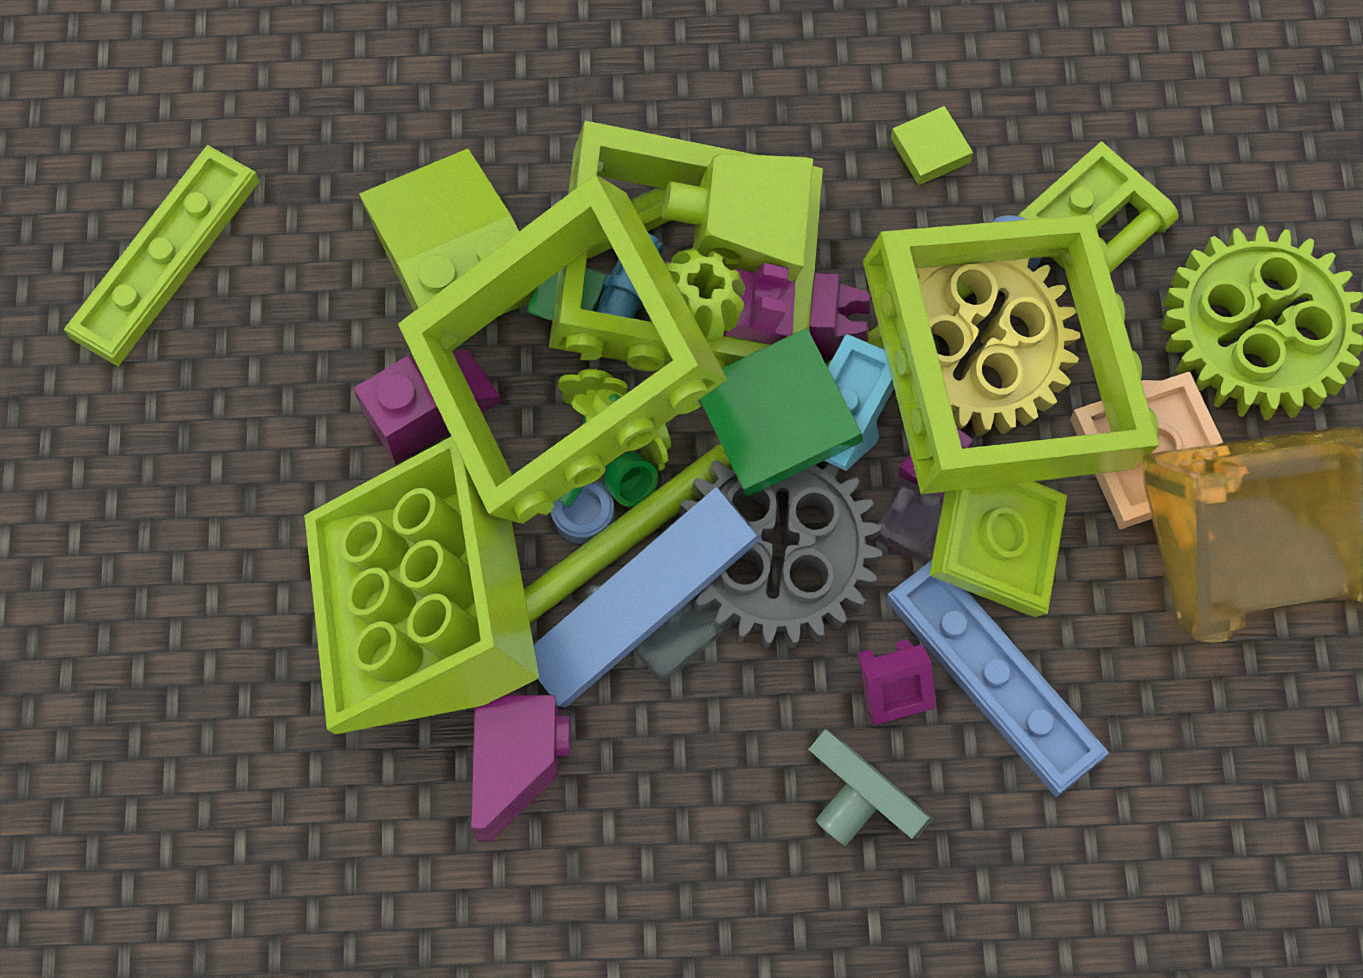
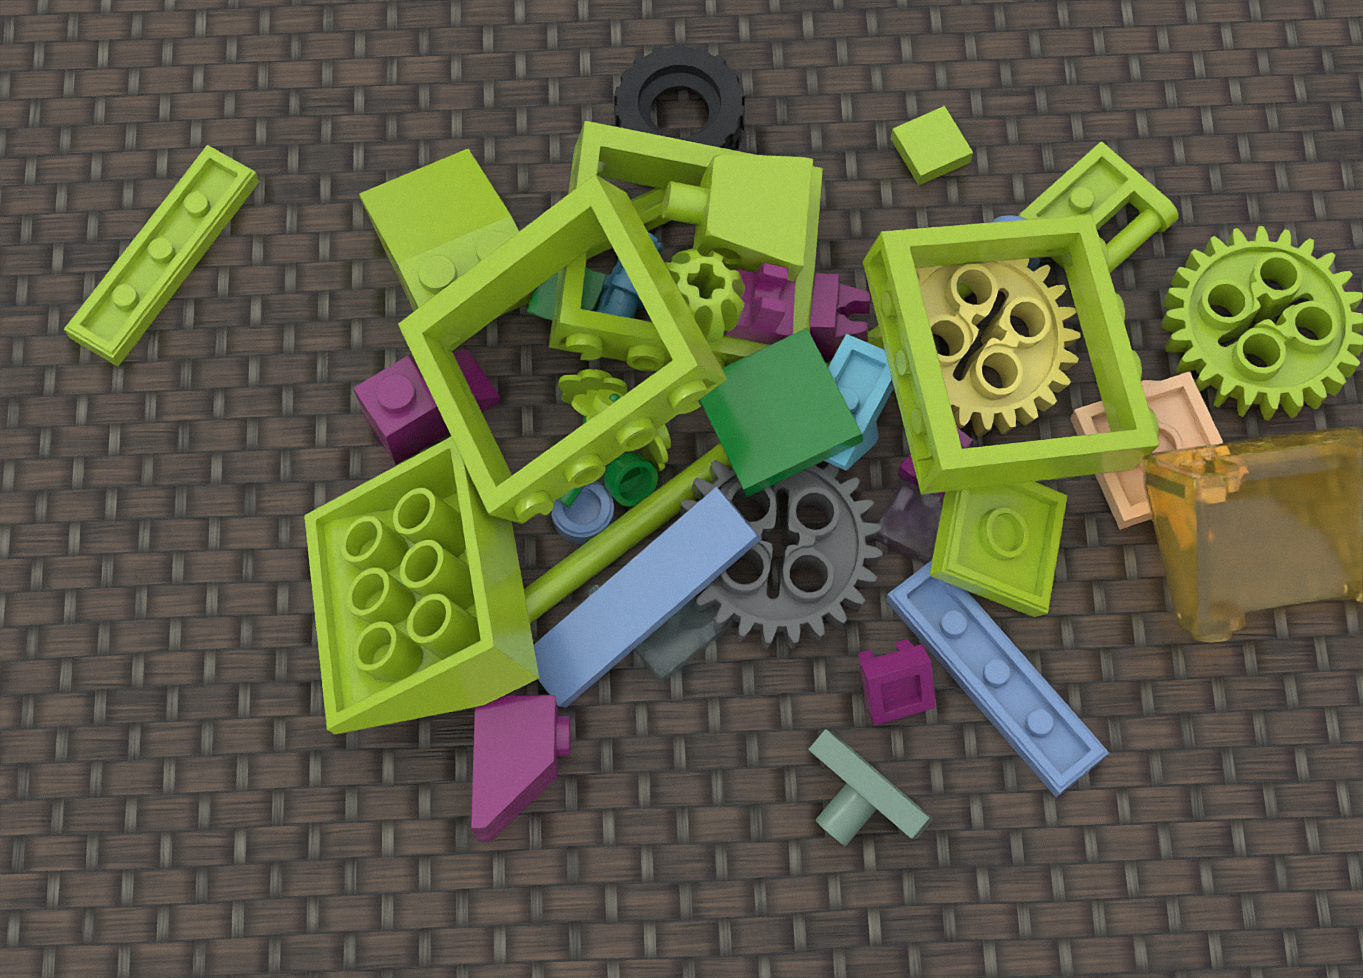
none -> black tyre [614,44,745,150]

